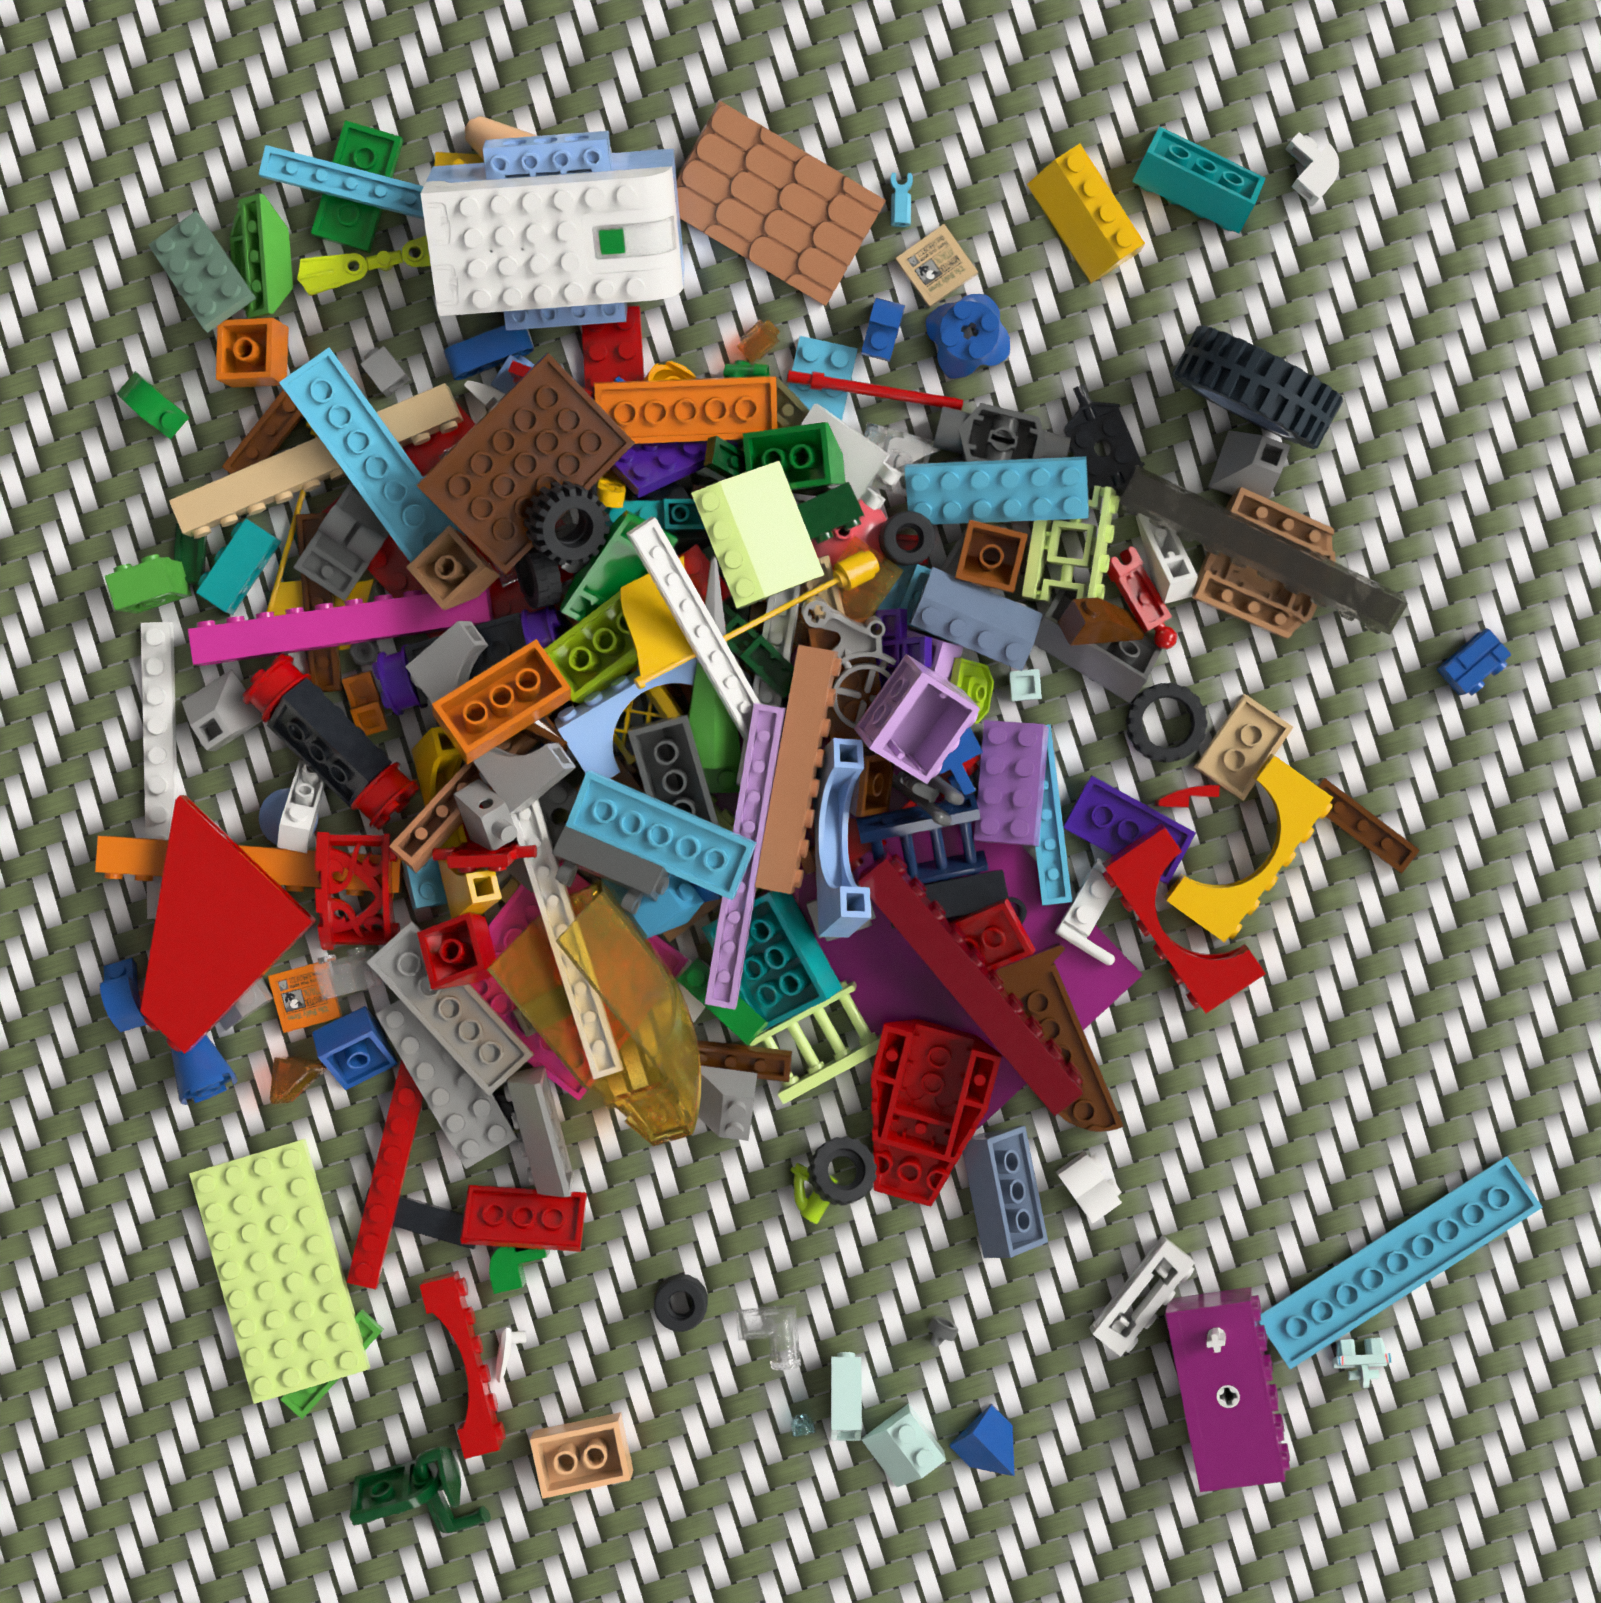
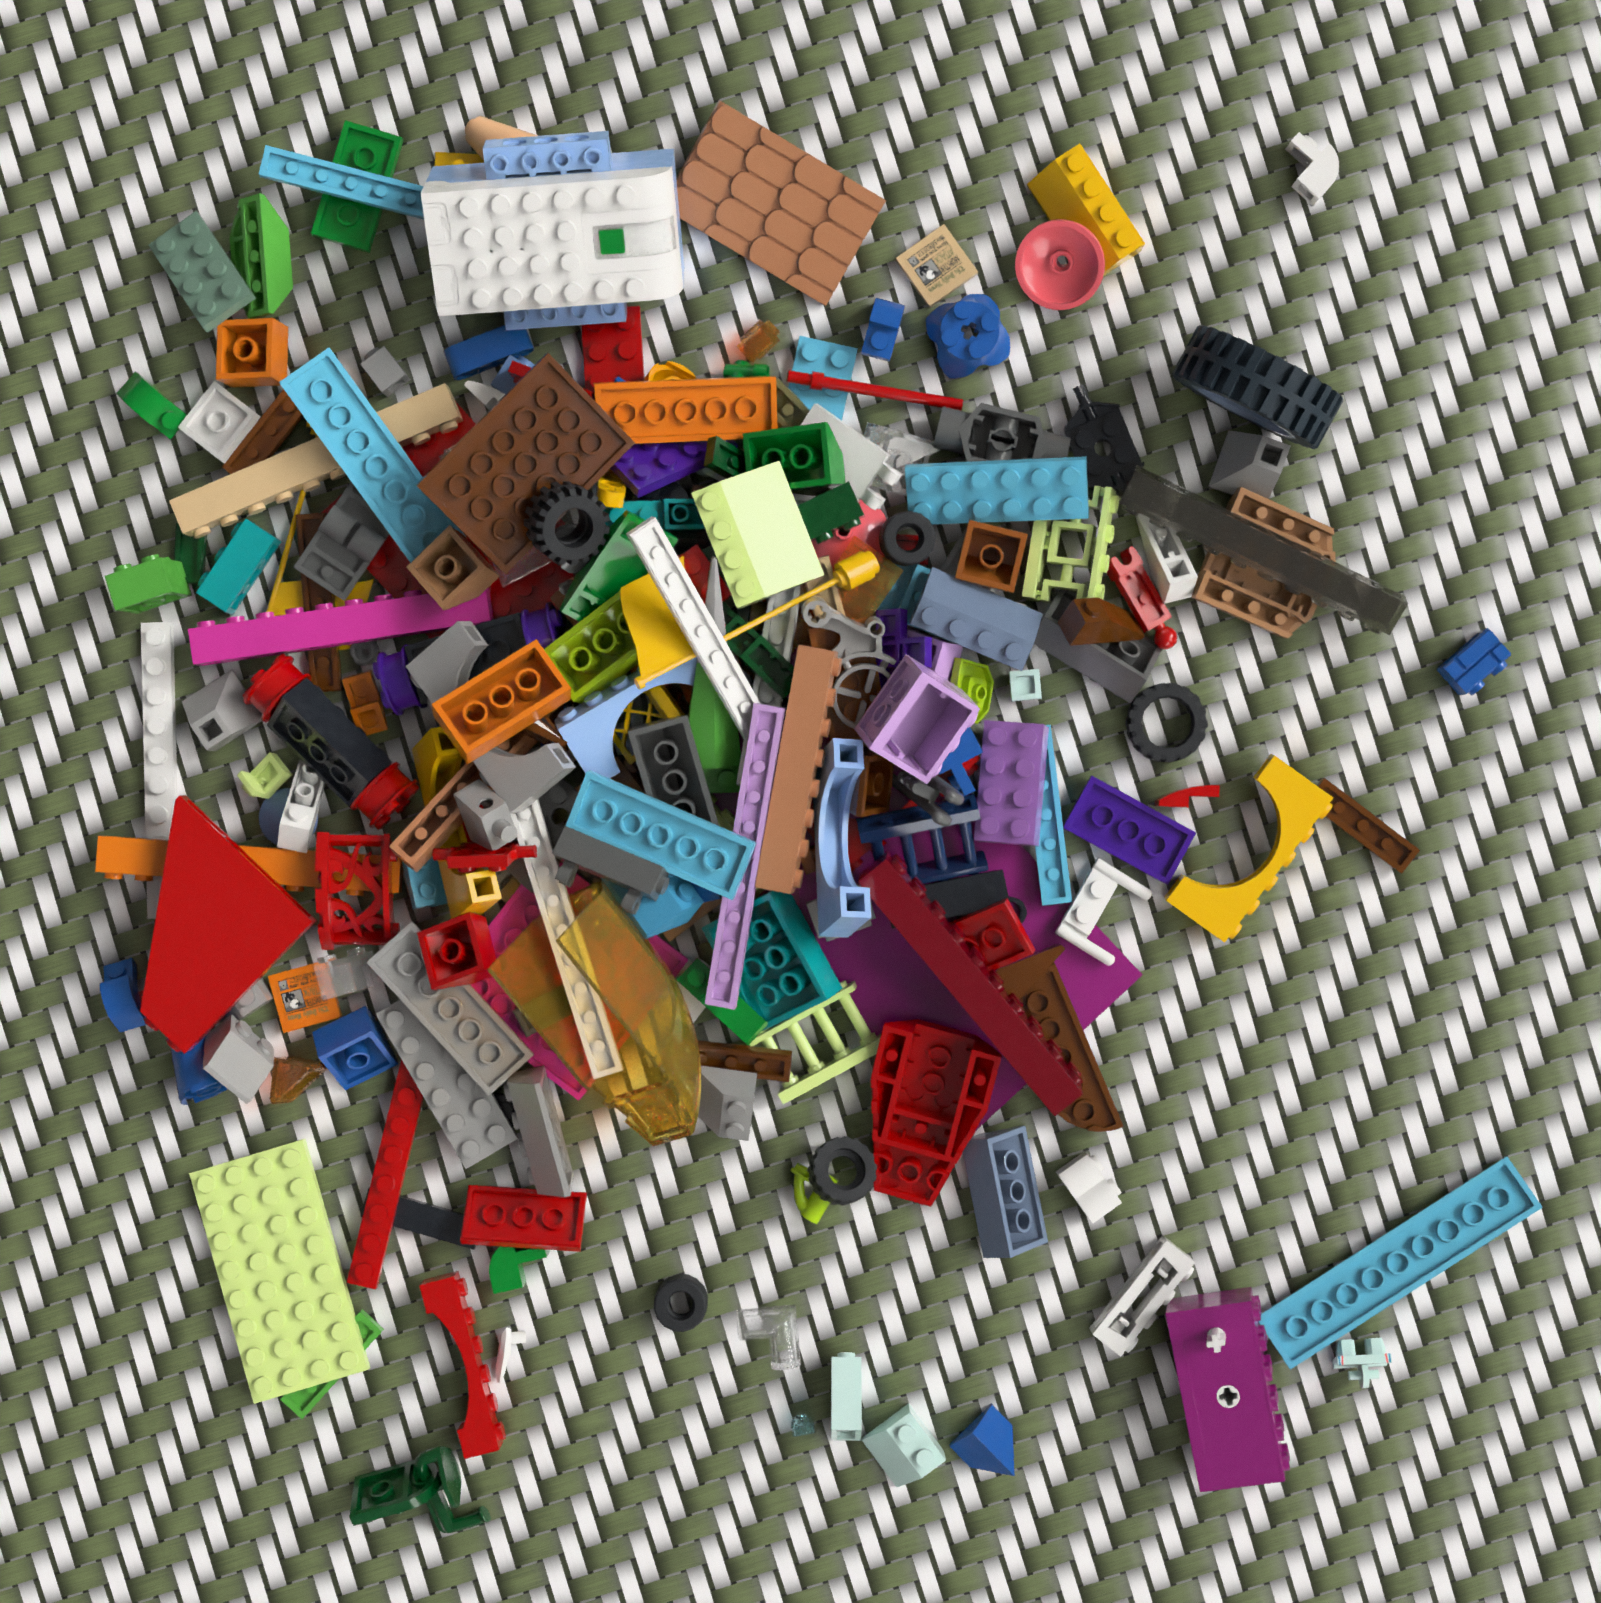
neon yellow piece [297,236,431,296] -> none
black tyre [515,546,562,609] -> none
light nougat brick [530,1412,633,1499] -> none
medium azure bar [890,173,913,227] -> none
dark grey tile [928,1316,959,1347] -> none
red arch [1102,823,1266,1014] -> none
teal slope [1132,126,1266,234] -> none
tan tile [1193,694,1293,801] -> none
none -> white plate [178,381,261,464]
none -> light grey slope [203,1014,274,1104]
none -> yellowish green bracket [237,752,292,799]
none -> coral dish [1015,219,1105,310]

